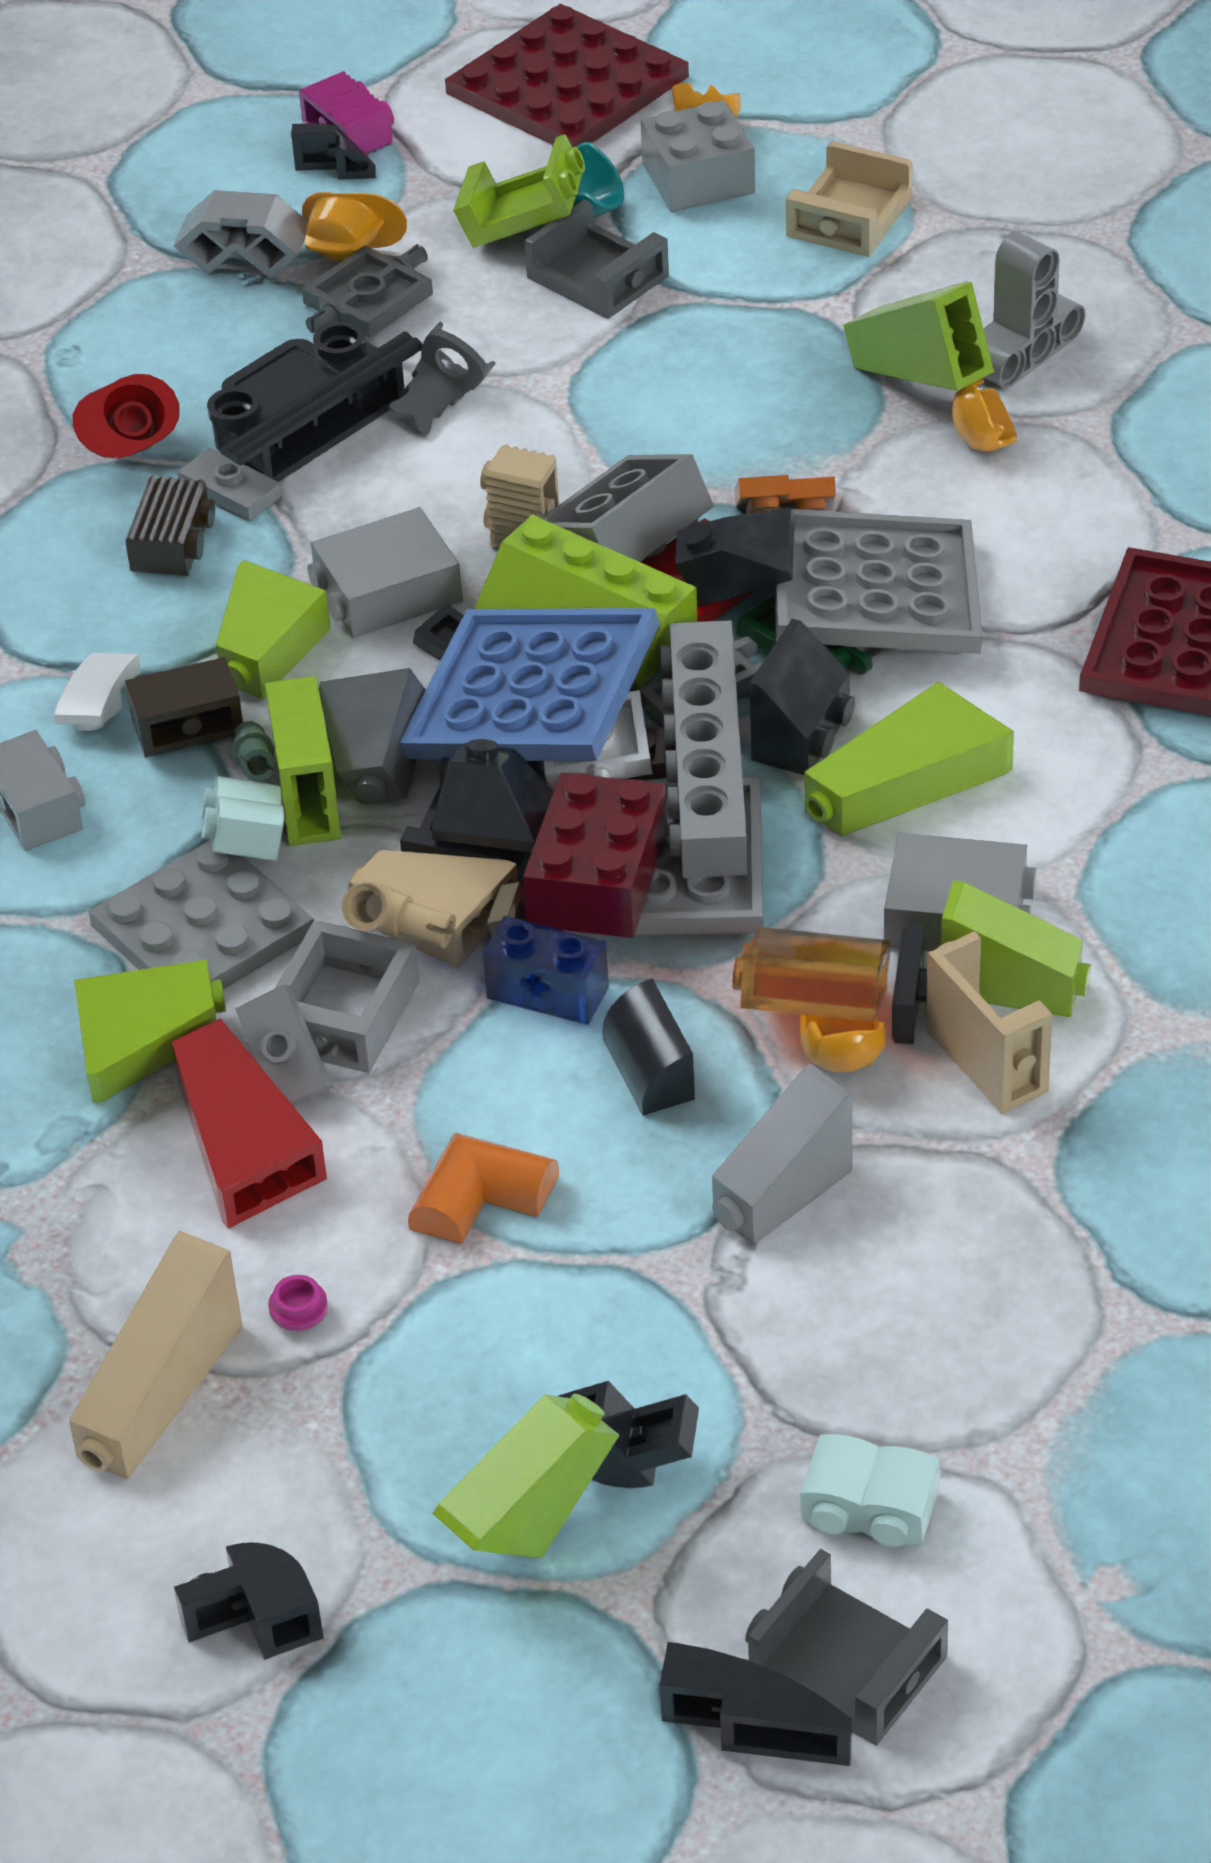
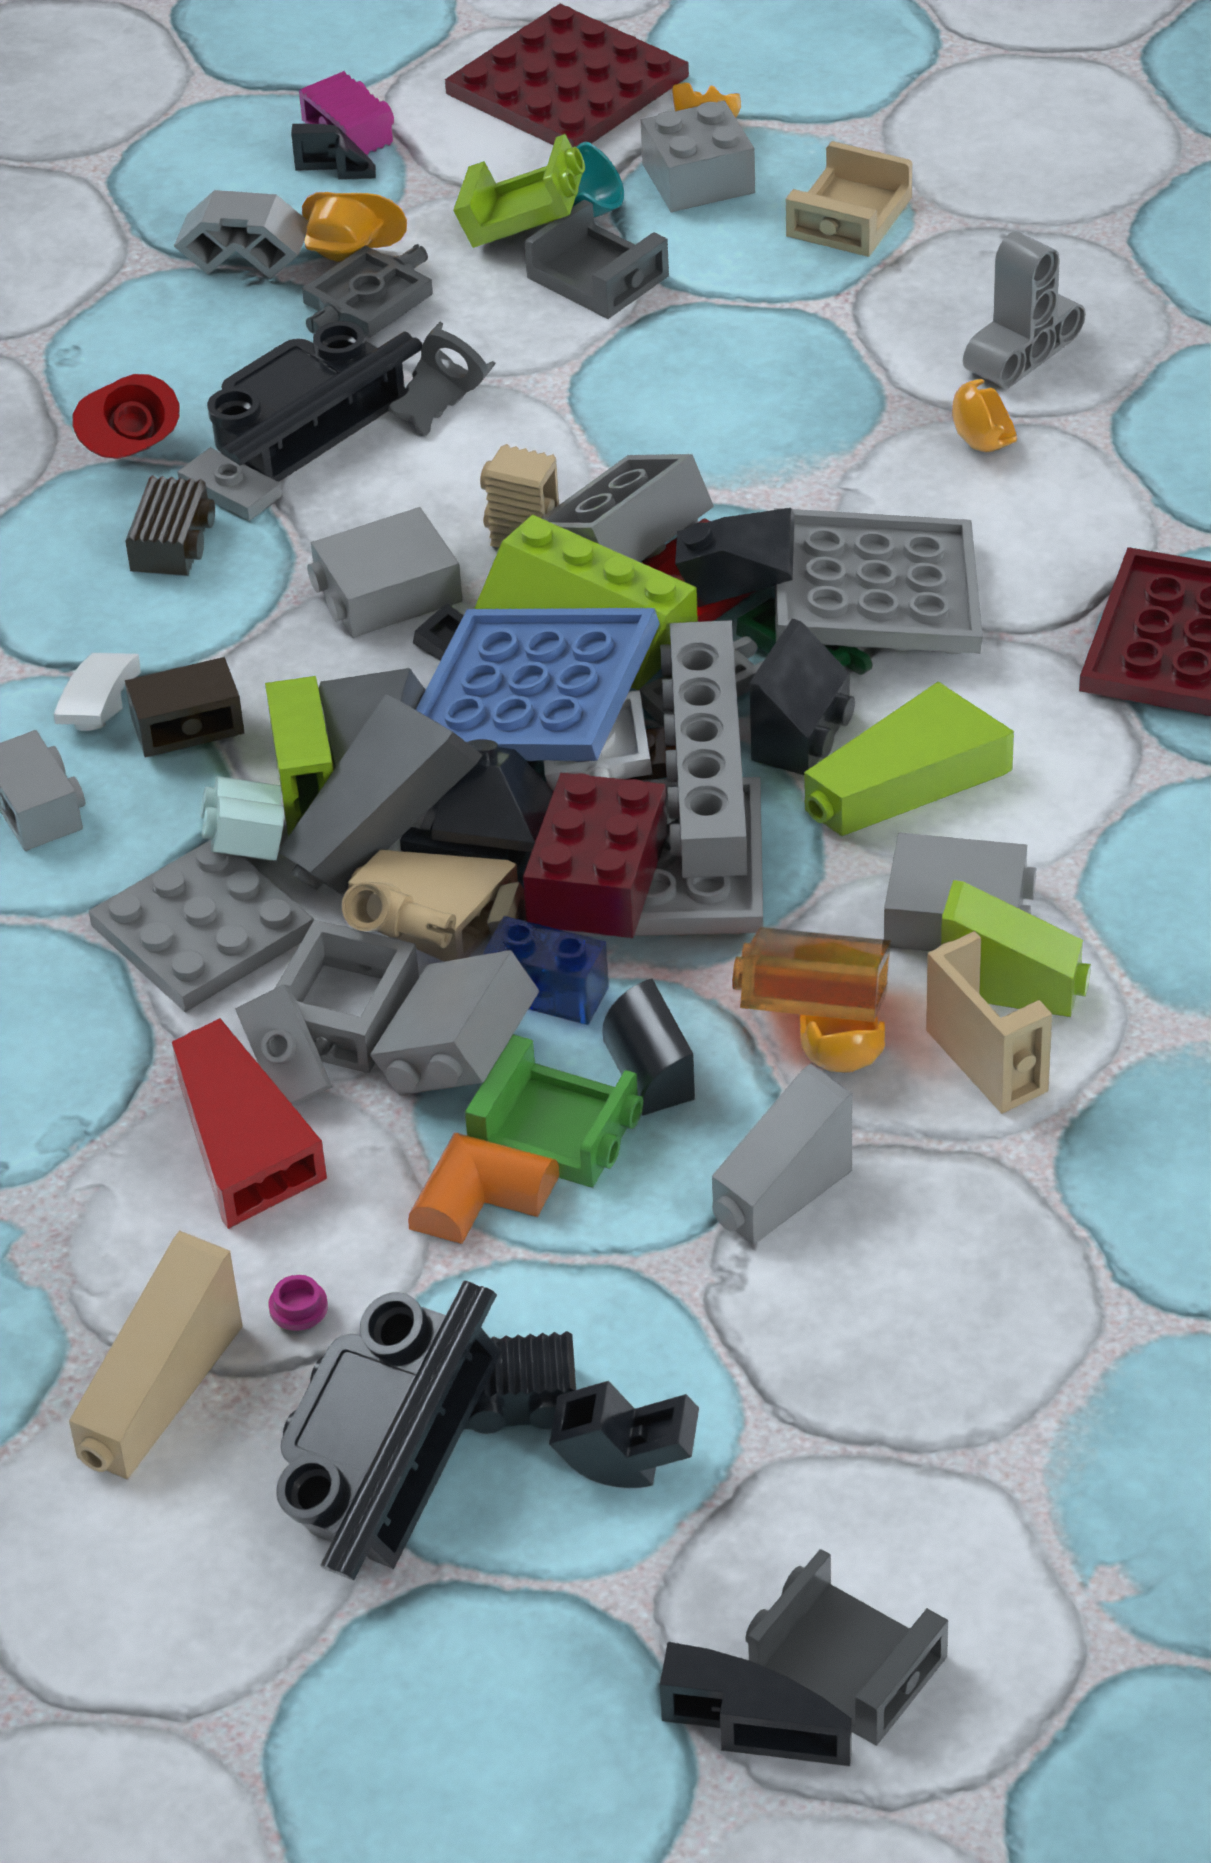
lime slope [74,959,226,1103] -> none
black brick [174,1542,324,1660] -> none
lime slope [216,560,331,699] -> none
sand green pin [233,721,275,782] -> none
lime slope [432,1394,619,1558] -> none
orange plate [734,475,836,514] -> none
light aqua brick [800,1434,940,1547] -> none
lime slope [843,281,994,391] -> none
black plate [892,925,927,1044] -> none
none -> black brick [276,1281,502,1580]
none -> dark grey slope [279,693,482,894]
none -> light grey brick [370,950,539,1095]
none -> black brick [464,1331,576,1434]
none -> bright green panel [465,1034,643,1188]

